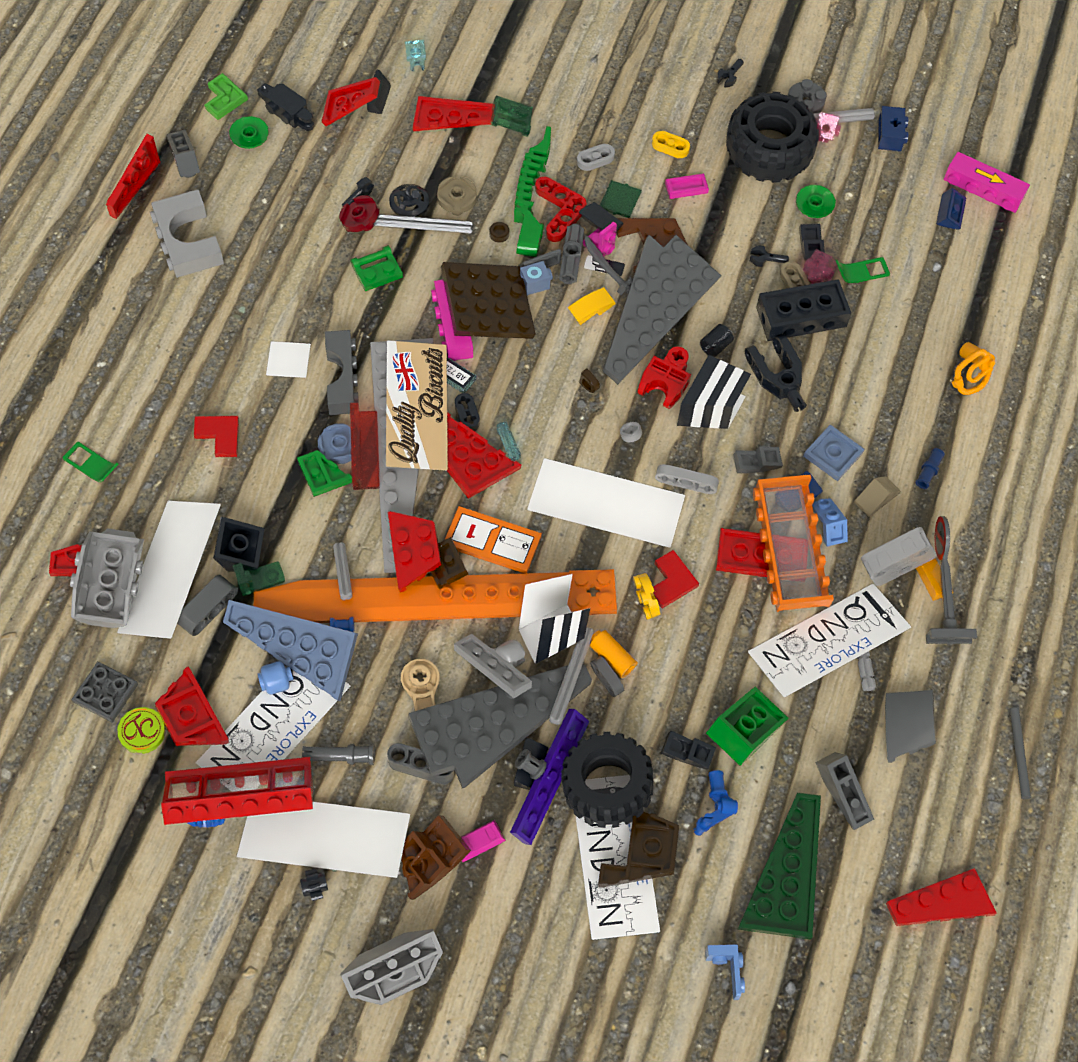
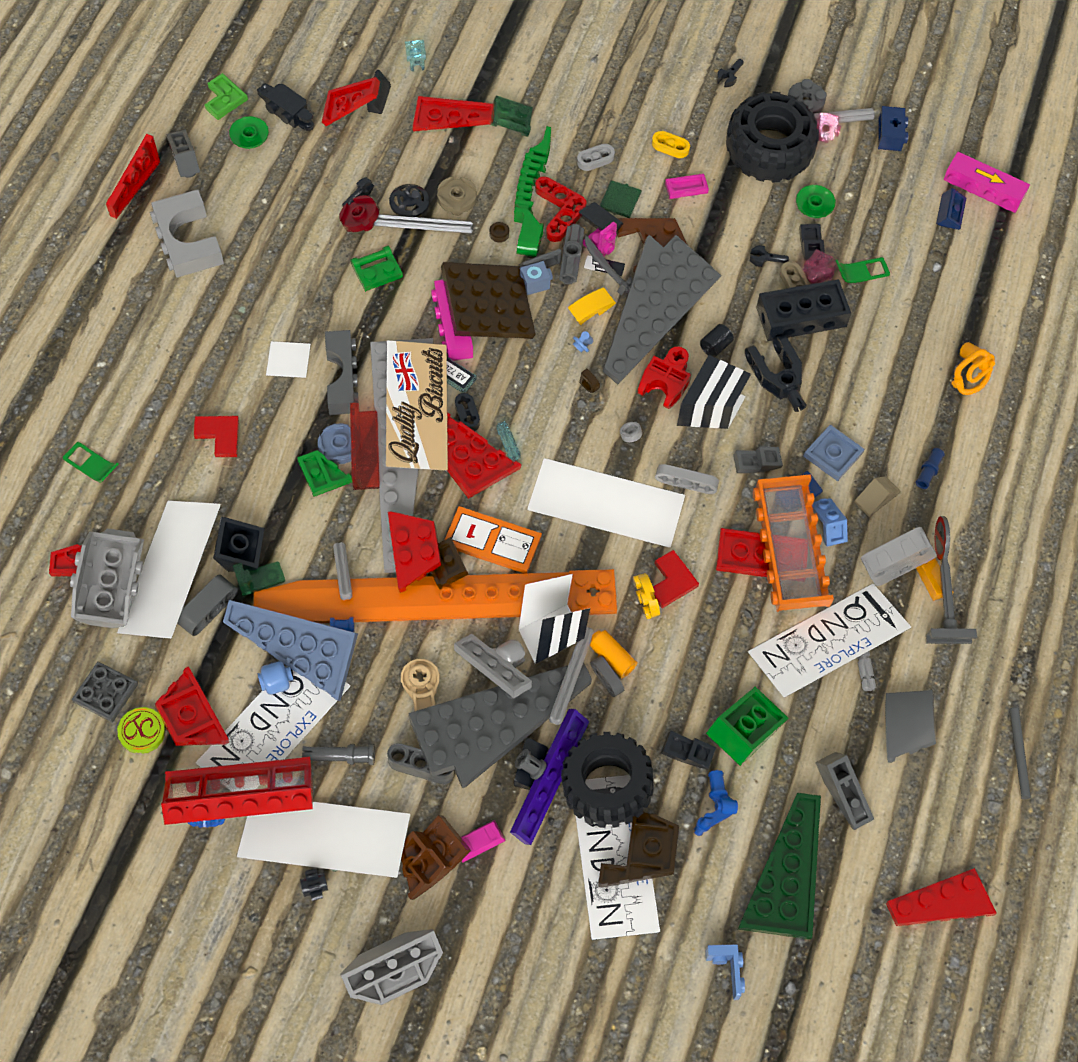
none -> medium blue plate [573,331,593,353]

